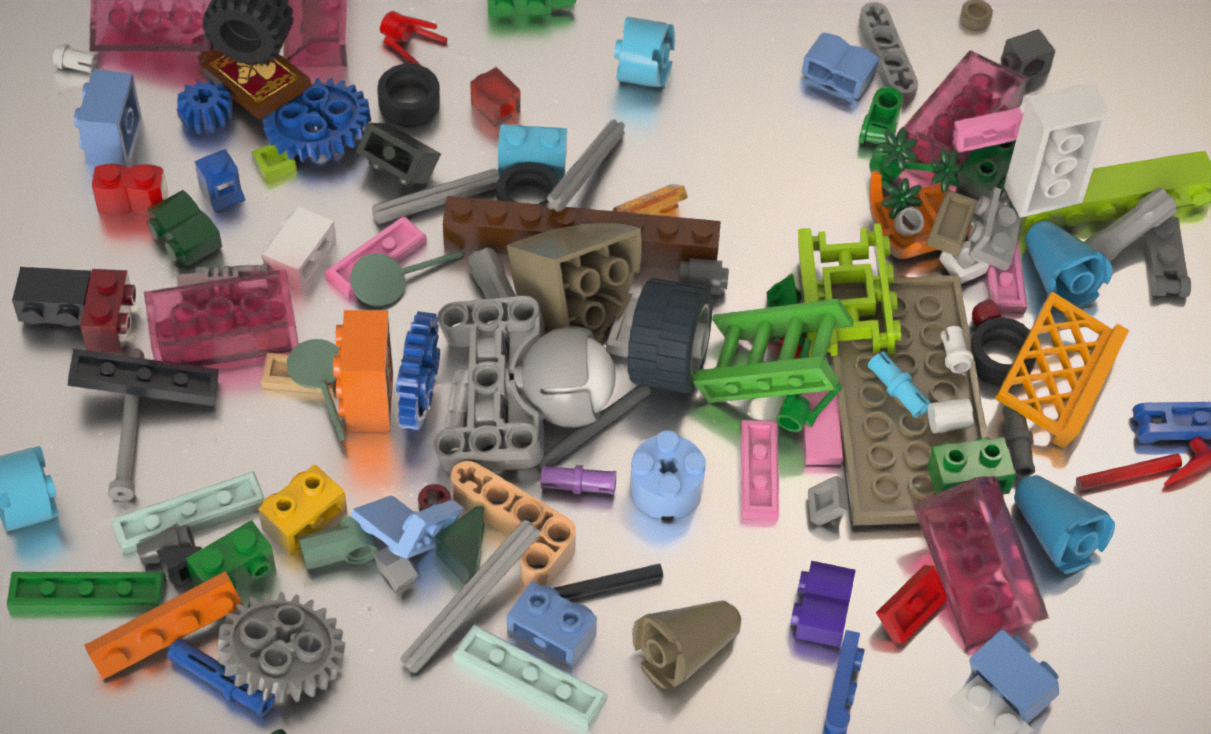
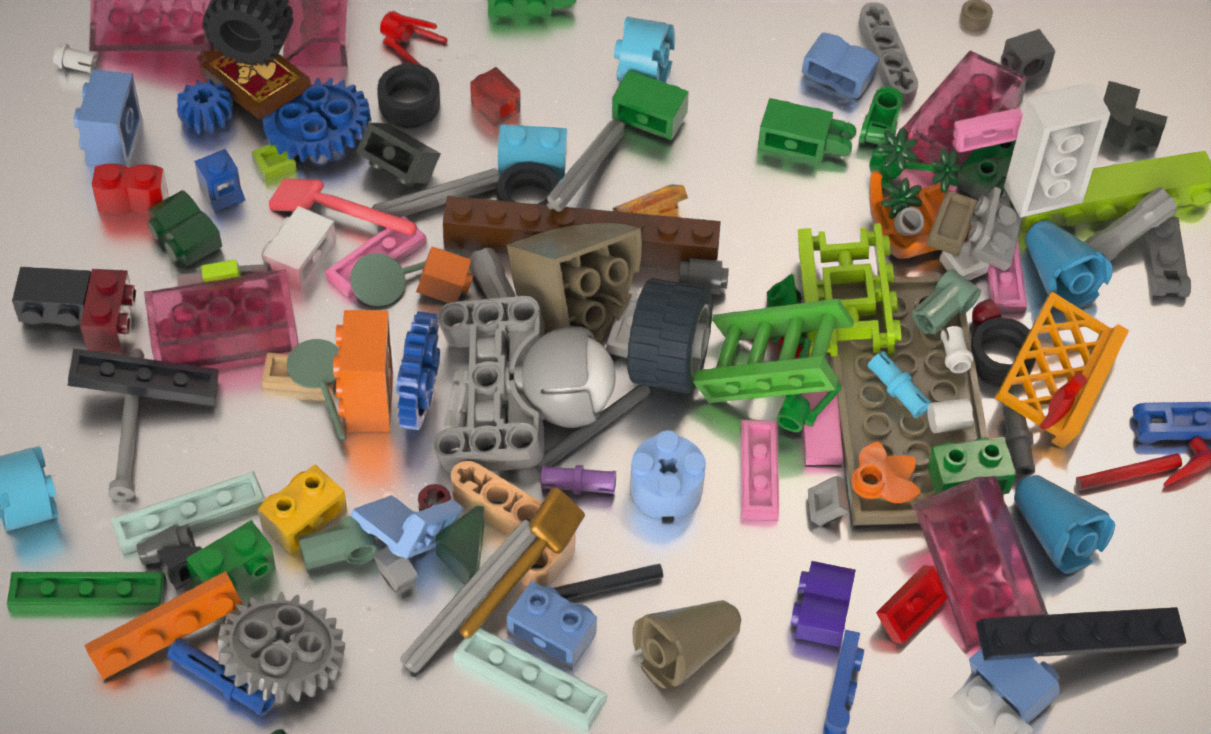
none -> lime tile [201,259,243,289]
none -> coral piece [269,178,417,235]
none -> orange brick [416,246,473,303]
none -> pearl gold piece [460,488,585,638]
none -> green brick [612,70,689,140]
none -> green hinge [758,98,857,163]
none -> orange plate [851,441,921,503]
none -> sand green piece [912,269,981,334]
none -> black plate [975,607,1187,661]
none -> red bar [1040,373,1087,430]
none -> pearl dark grey brick [1103,81,1168,148]

